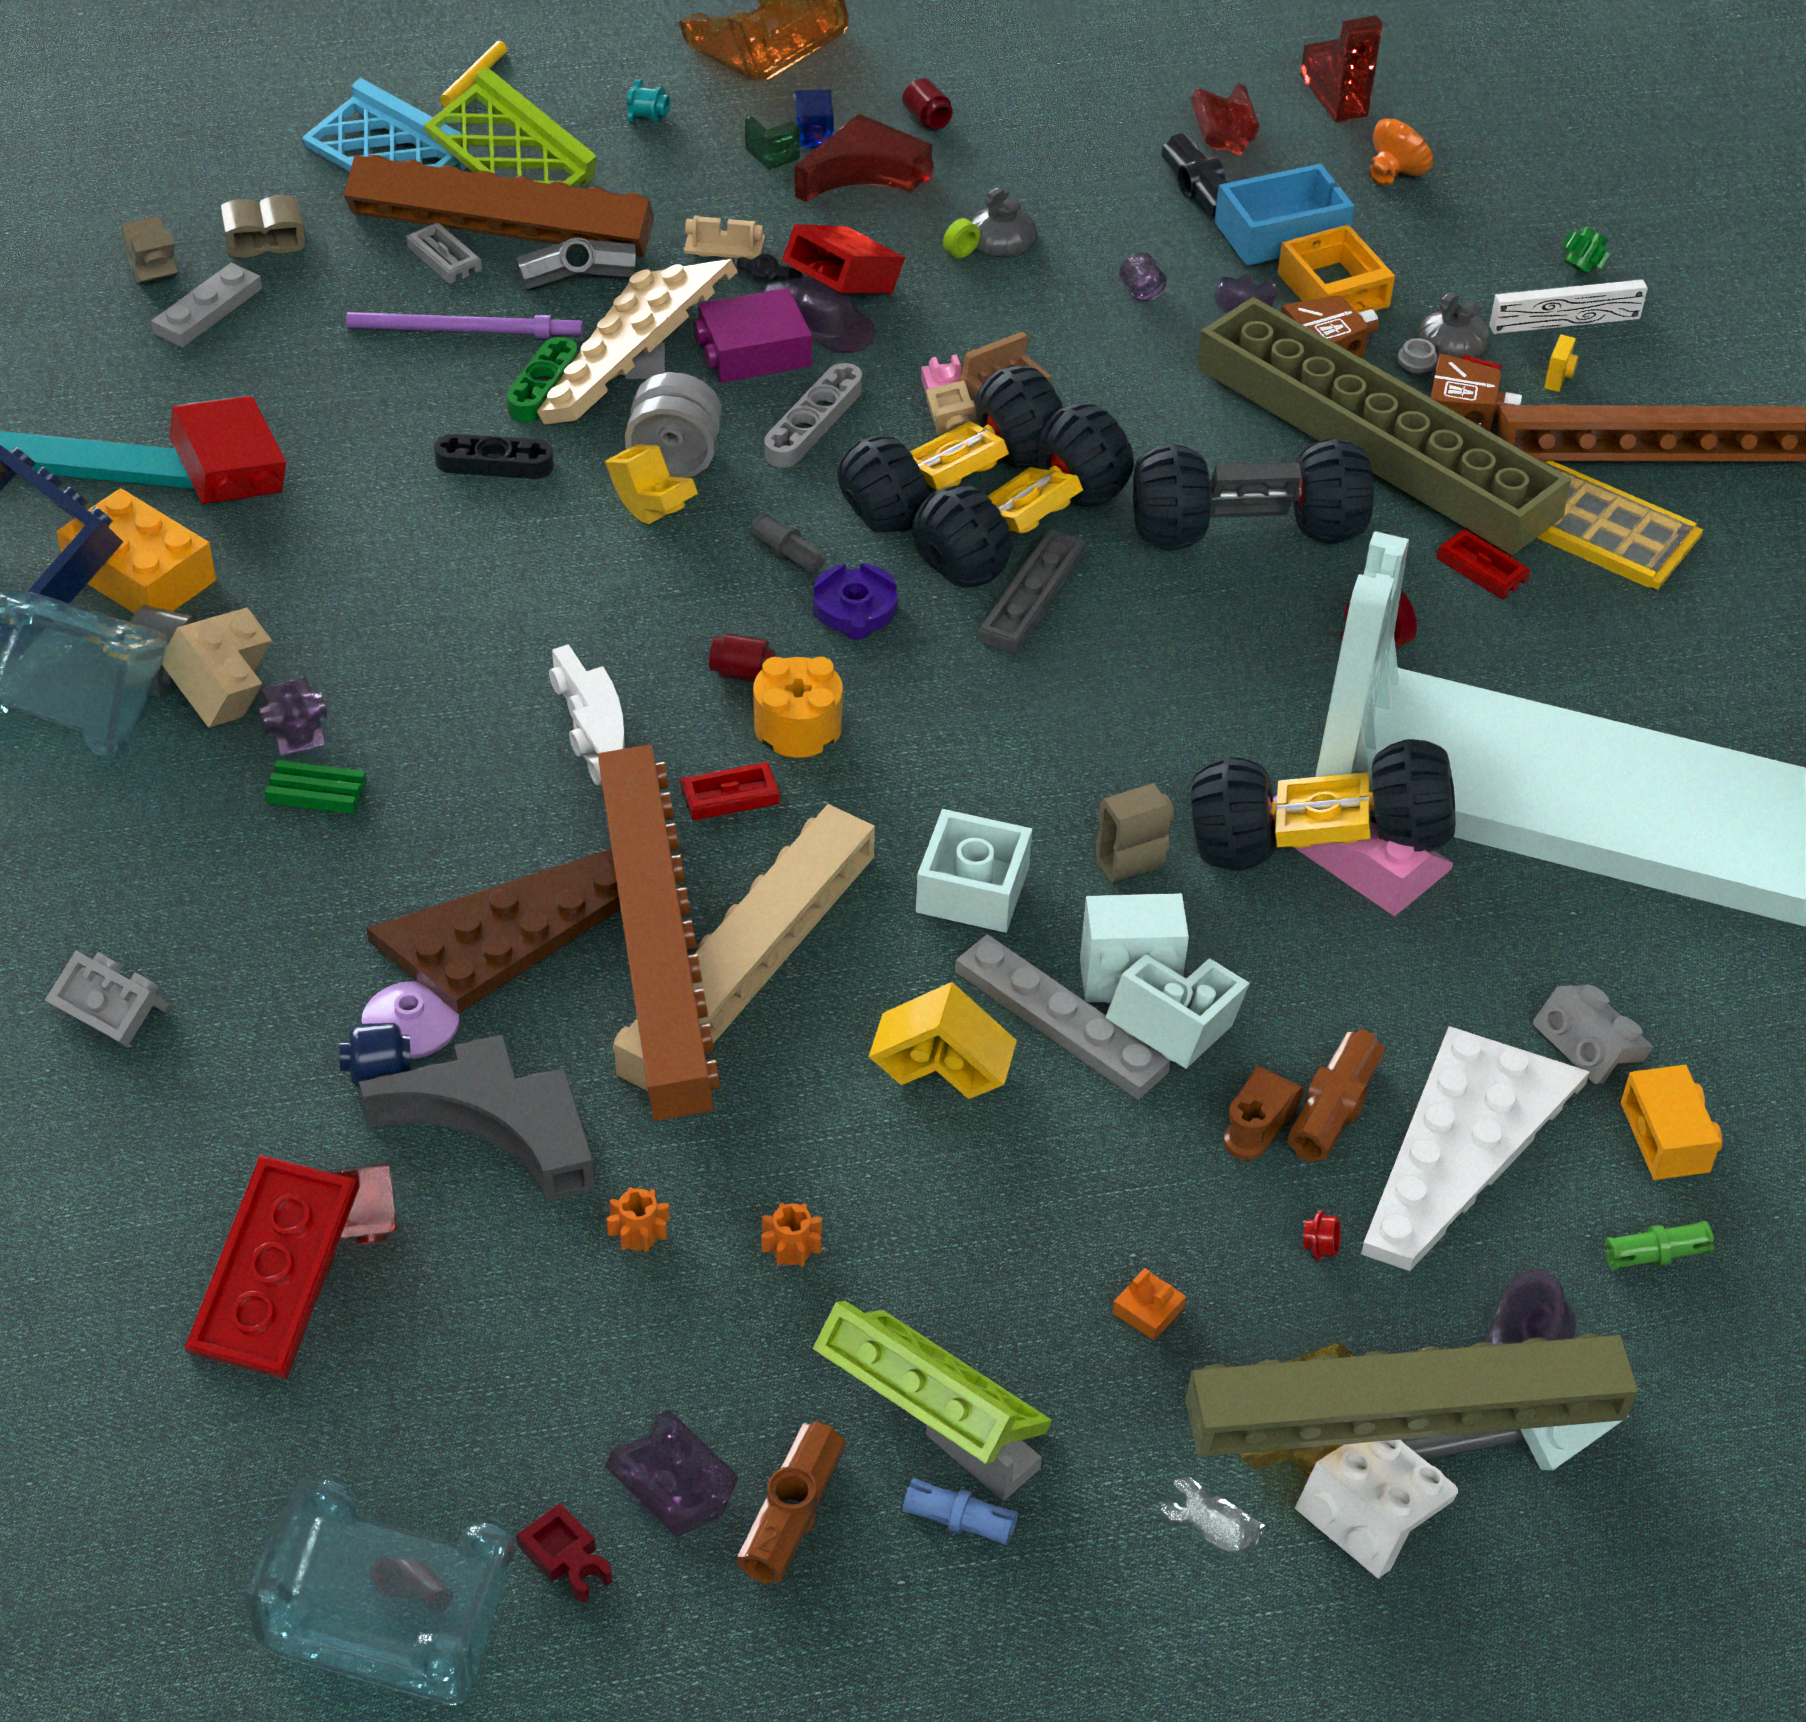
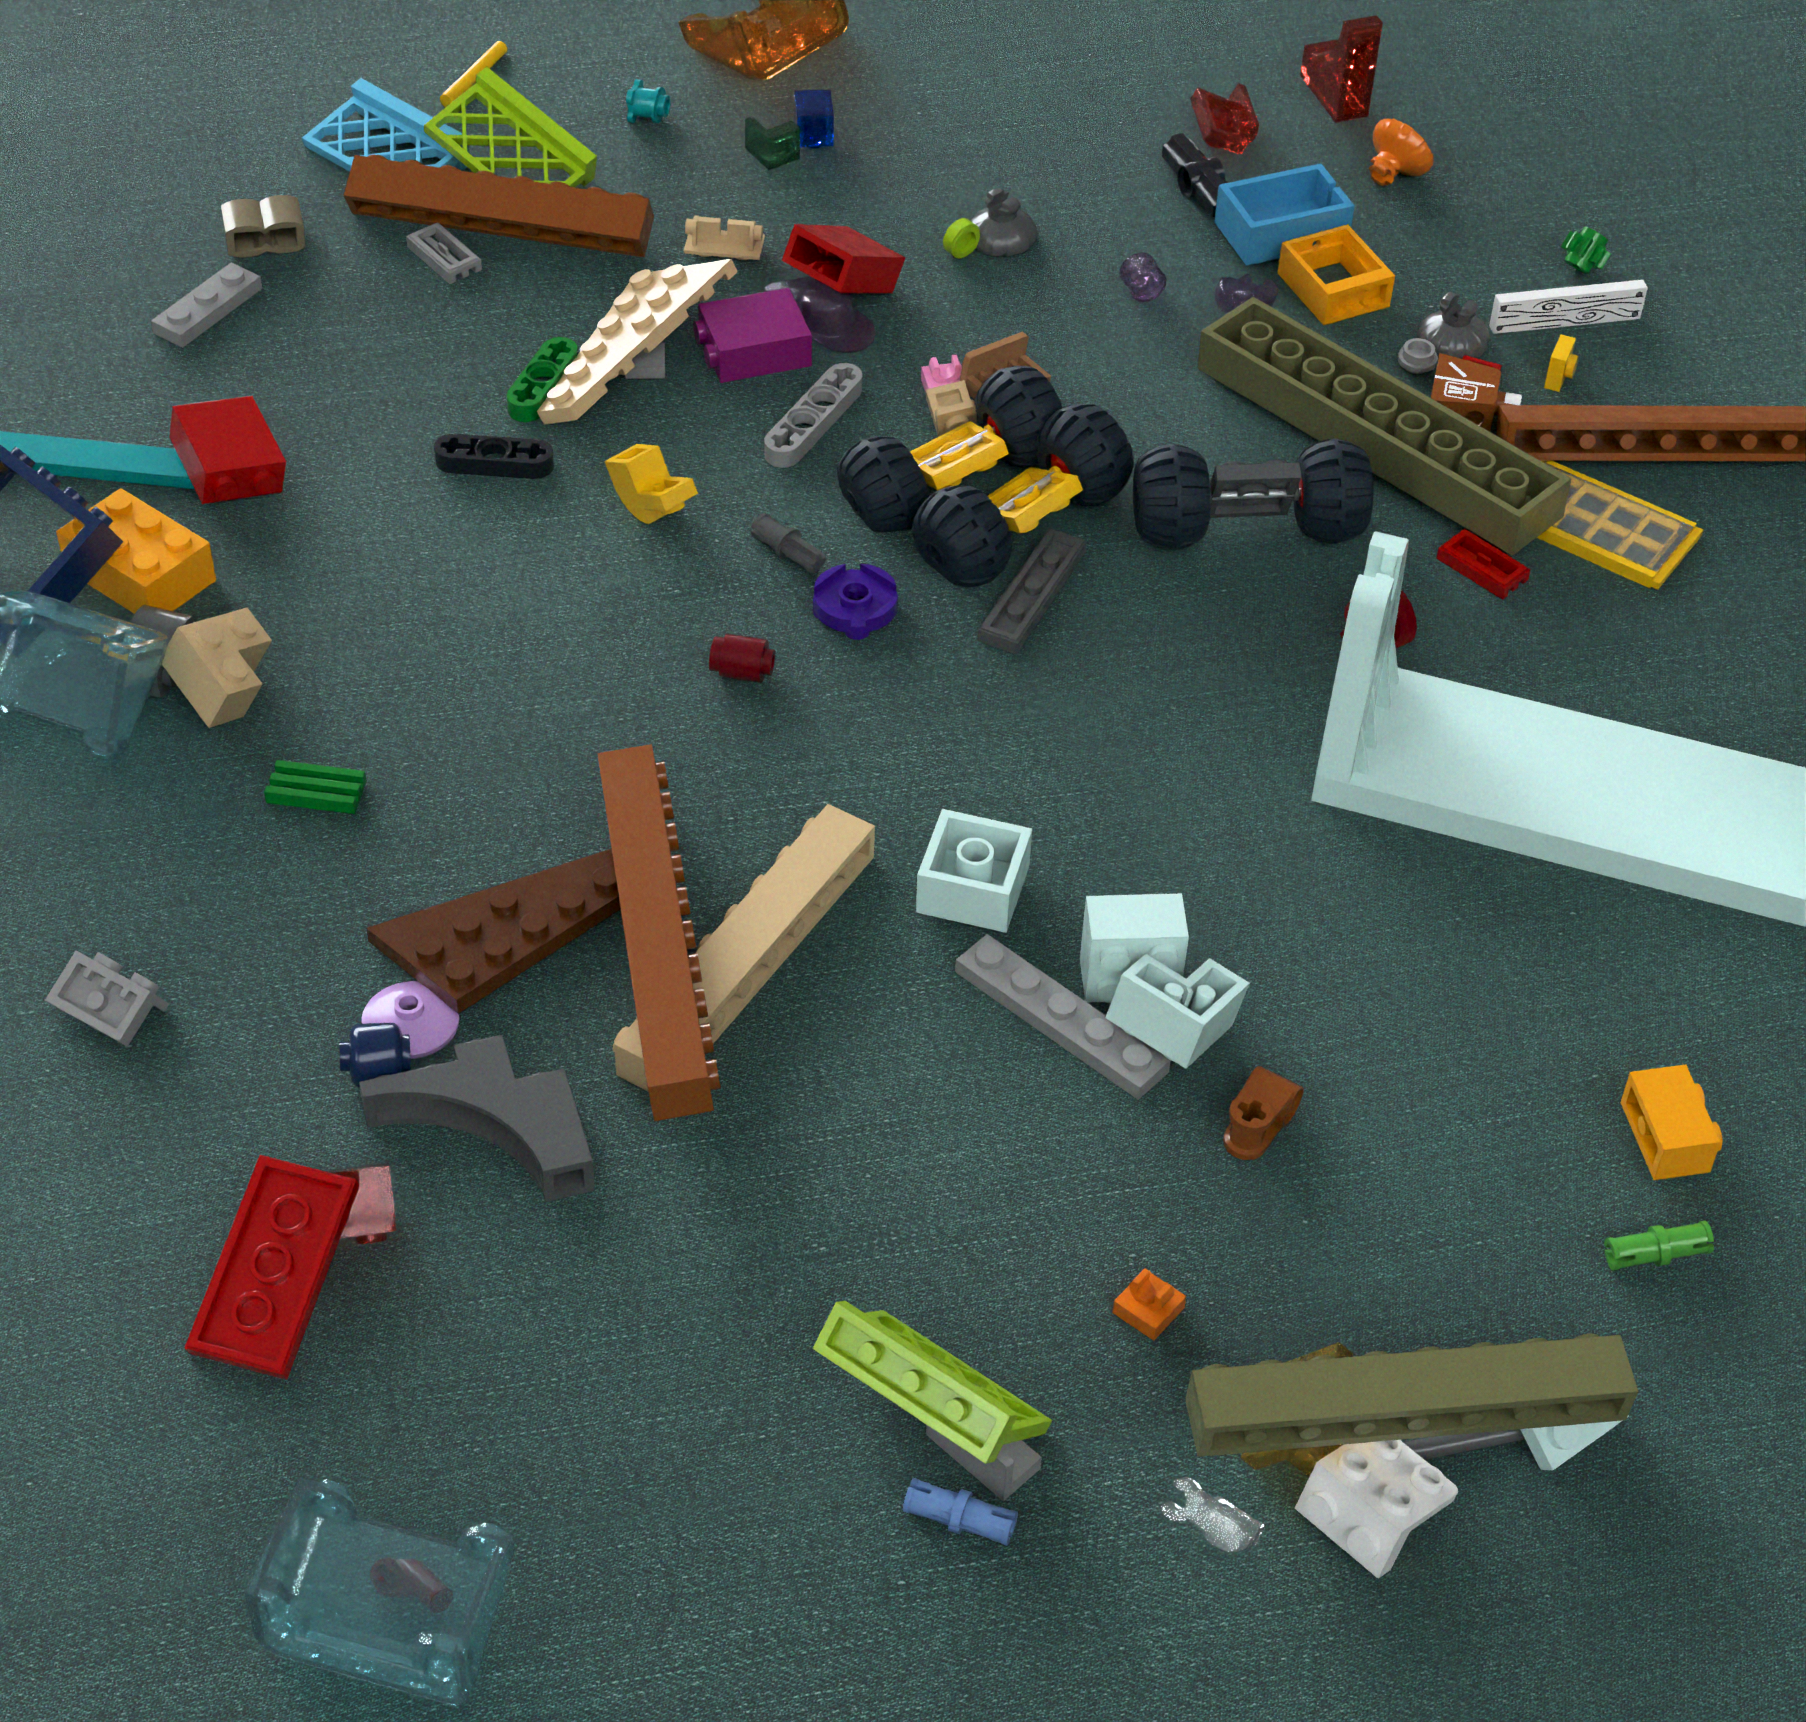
dark tan brick [121,215,178,284] -> none
clear purple brick [258,677,327,756] -> none
medium lavender bar [346,312,583,339] -> none
dark grey piece [515,237,636,290] -> none
dark red plate [516,1503,612,1603] -> none
white slope [549,644,625,786] -> none
clear purple bracket [605,1410,738,1537] -> none
orange gear [606,1187,670,1252] -> none
light grey wheel [625,372,722,478] -> none
red tile [680,762,780,821] -> none
black piece [729,254,803,282] -> none
dark orange piece [737,1421,846,1585] -> none
light orange brick [753,657,843,758] -> none
orange gear [761,1202,823,1267] -> none
clear red arch [795,114,934,202] -> none
yellow brick [868,982,1017,1099] -> none
dark red brick [902,78,953,129] -> none
dark tan brick [1096,783,1174,884] -> none
black plate [1191,739,1456,871] -> none
bright pink wedge [1273,796,1453,917] -> none
dark orange torso [1281,296,1379,358] -> none
dark orange piece [1287,1029,1386,1163] -> none
red plate [1303,1210,1341,1261] -> none
white wing [1361,1026,1590,1271] -> none
clear purple piece [1484,1269,1576,1345] -> none
light grey bracket [1533,984,1654,1084] -> none

